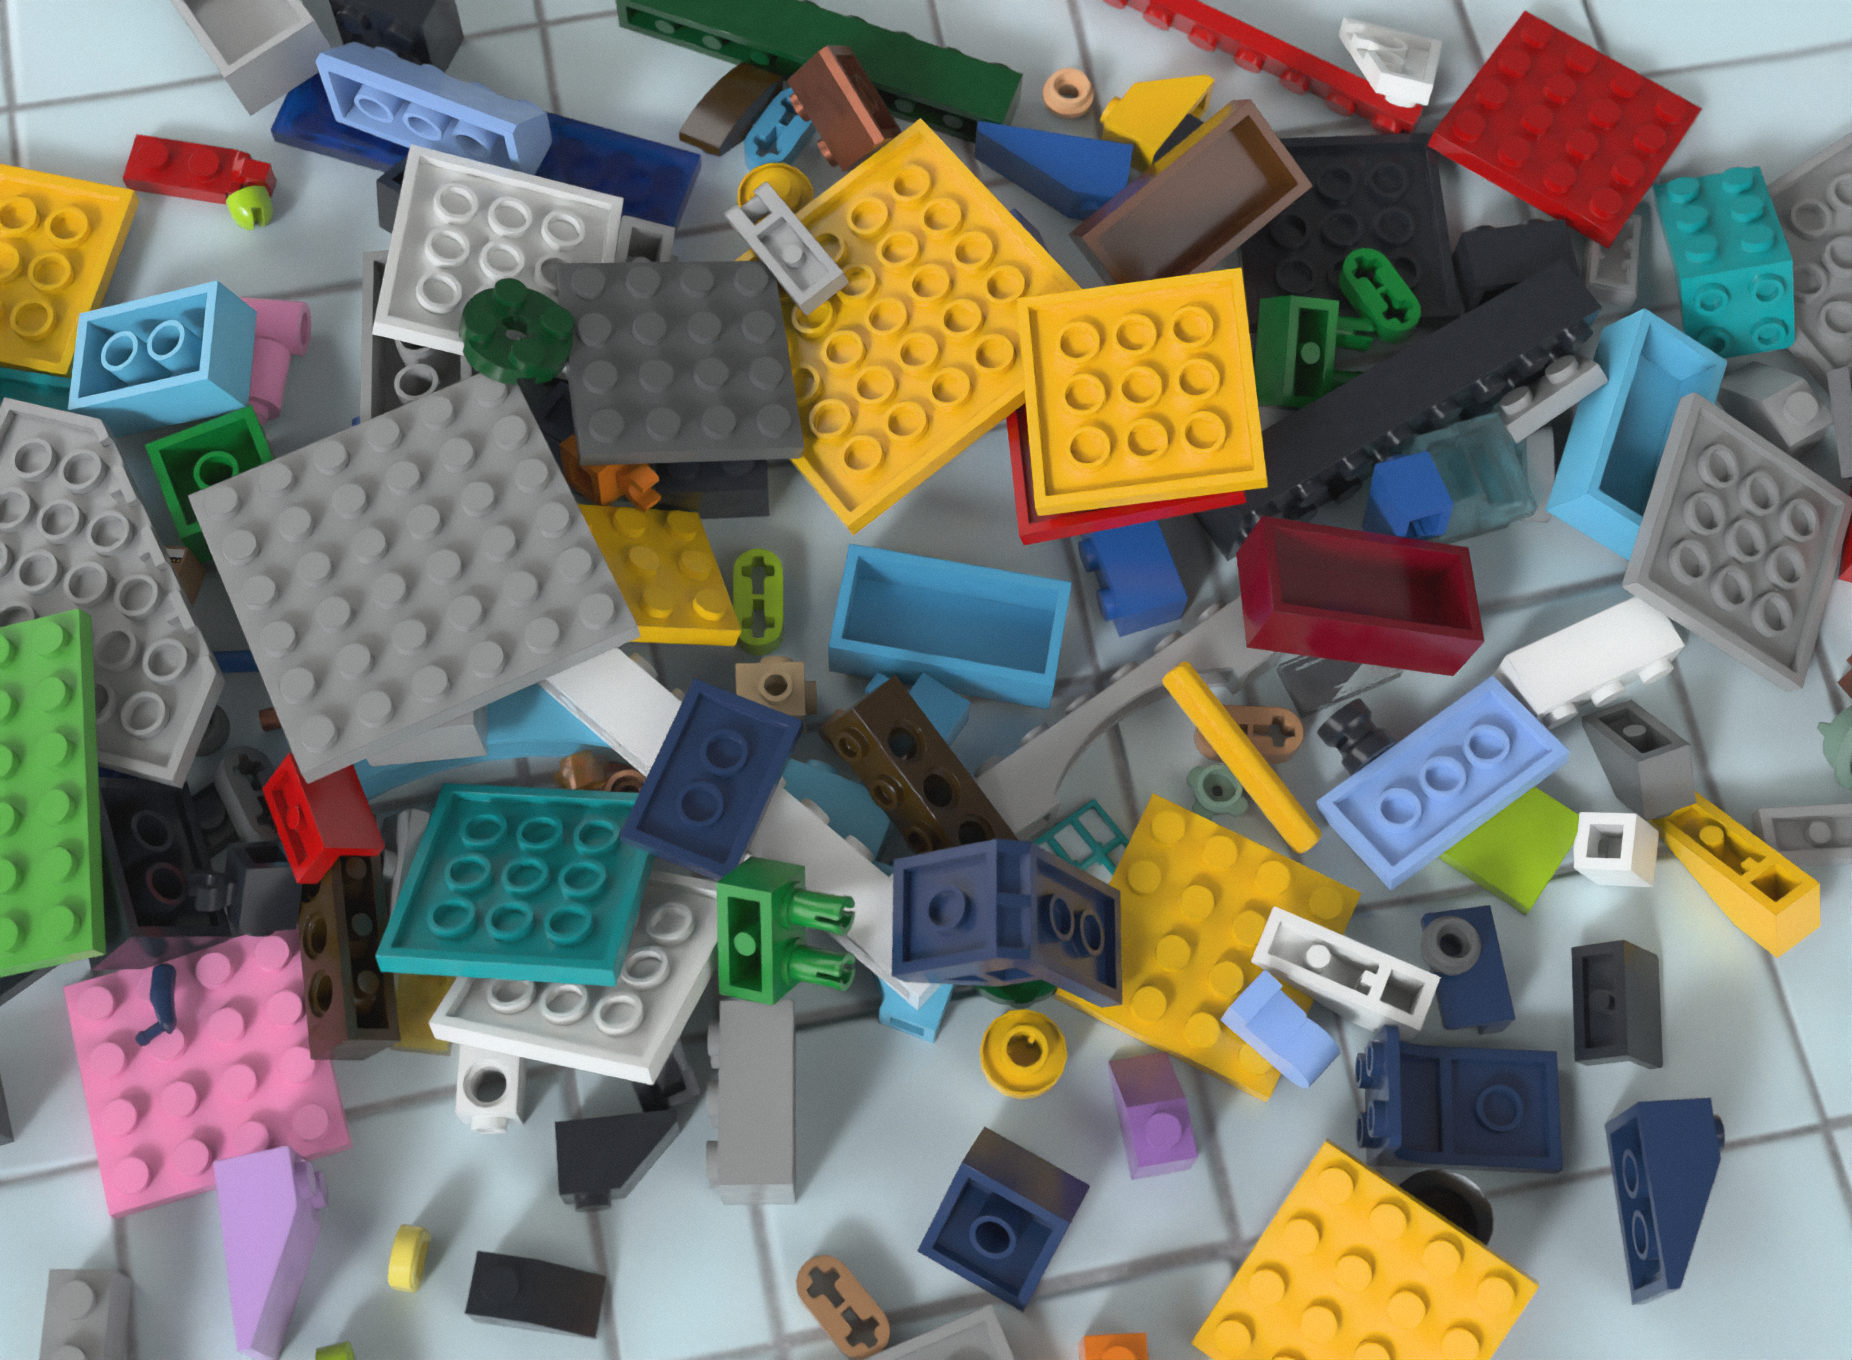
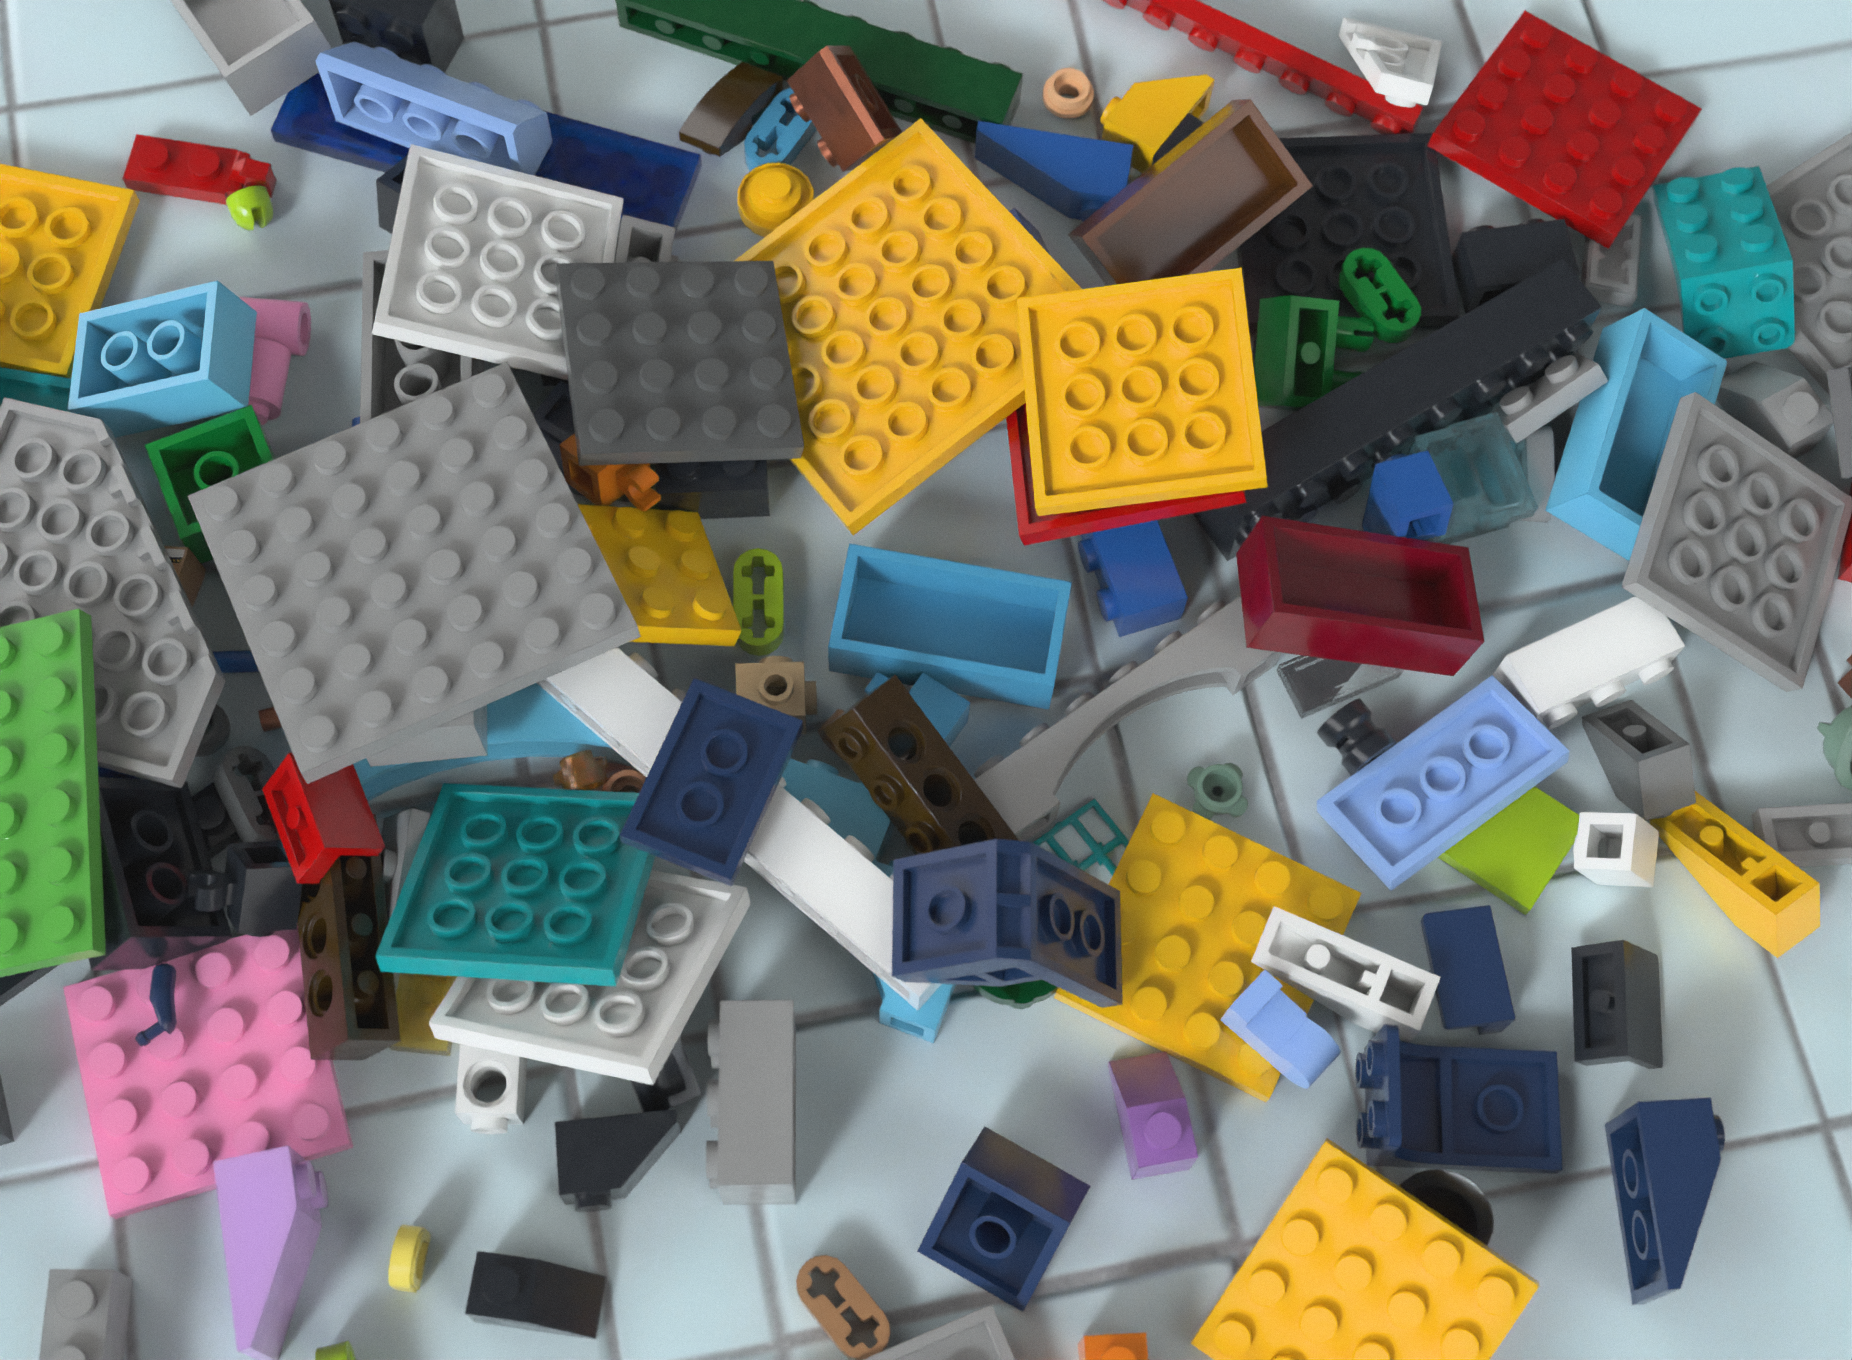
dark green plate [459,278,575,385] -> none
green brick [716,856,856,1006] -> none
light grey plate [724,181,849,316] -> none
yellow plate [979,1009,1068,1100] -> none
yellow axle [1162,661,1322,854] -> none
medium nougat beam [1193,705,1304,764] -> none
dark grey plate [1420,916,1481,976] -> none

